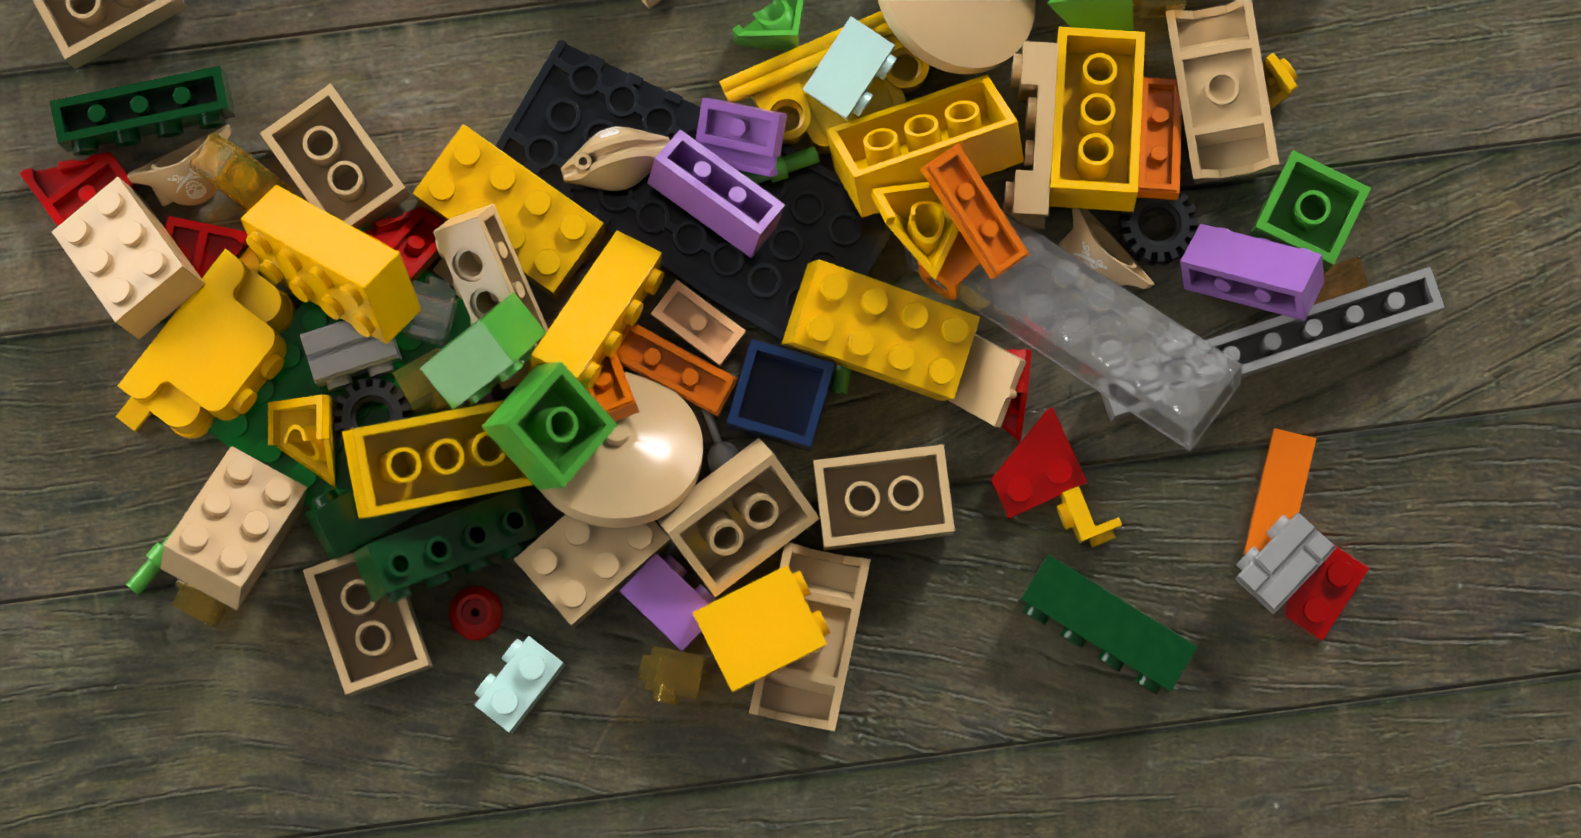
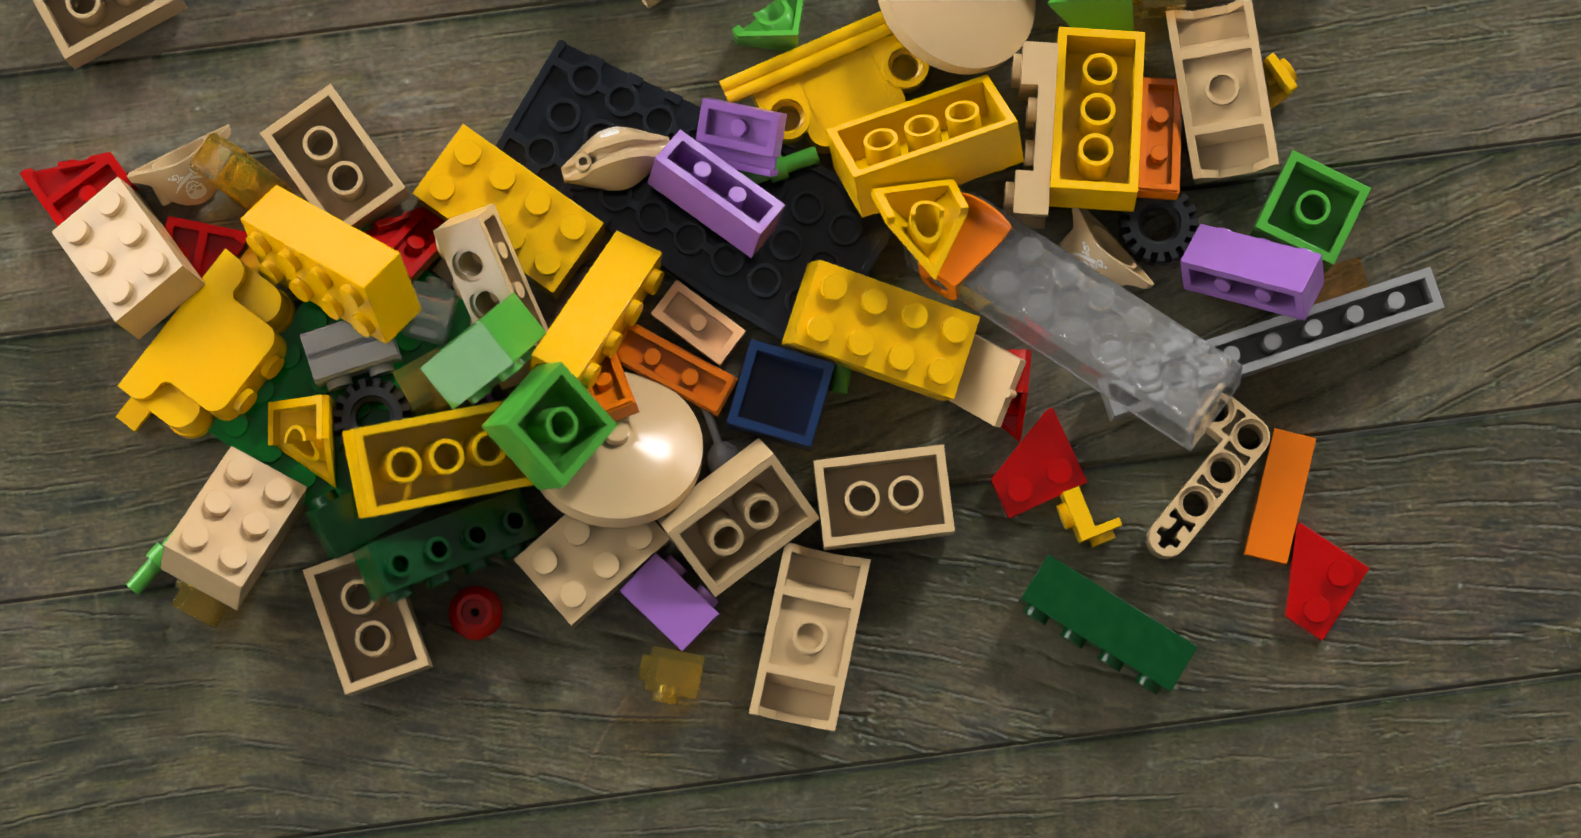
dark green brick [50,66,236,156] -> none
light aqua brick [474,636,566,734] -> none
yellow brick [692,565,831,693] -> none
light aqua brick [803,16,897,121] -> none
orange tile [920,143,1030,280] -> none
light grey brick [1235,512,1336,615] -> none
none -> tan beam [1145,389,1270,560]

